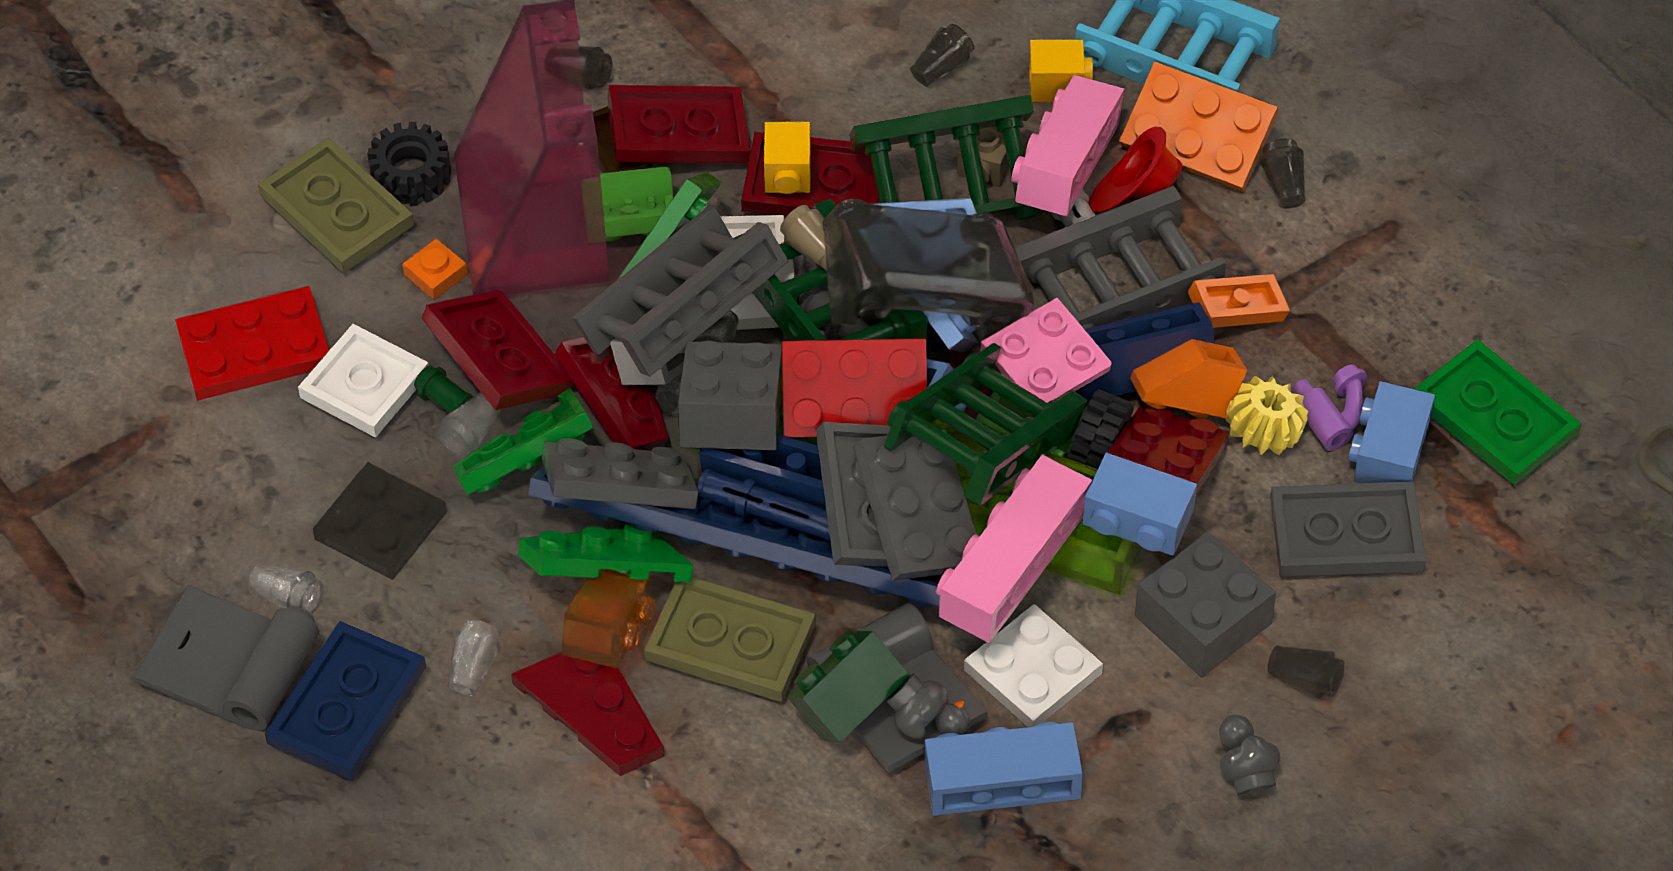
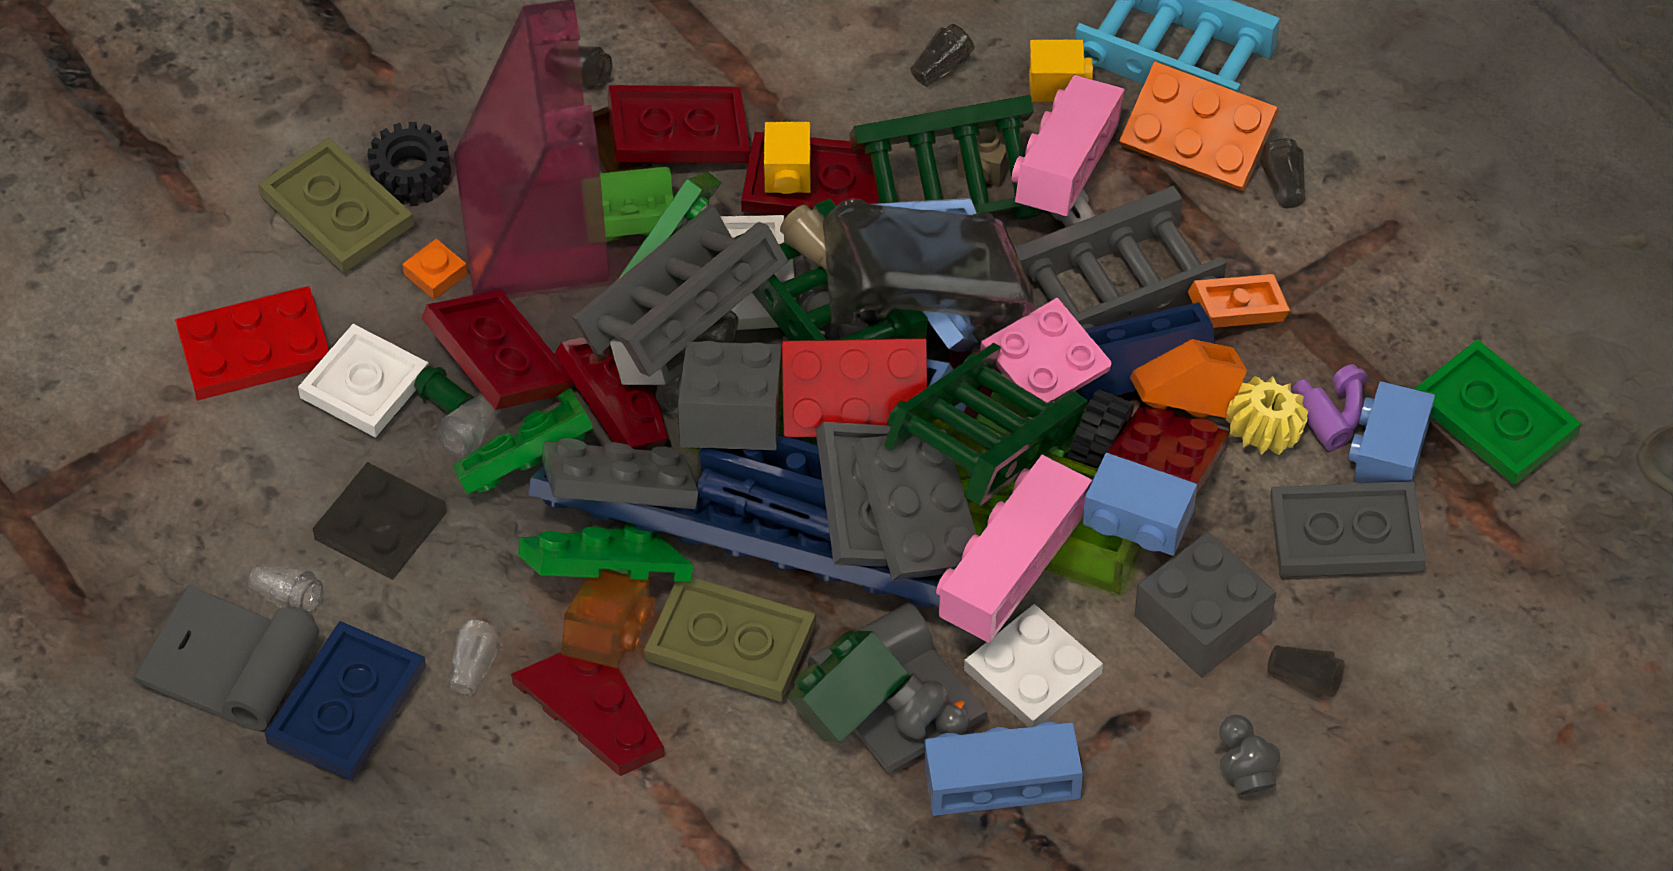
red piece [1089,126,1183,213] -> none

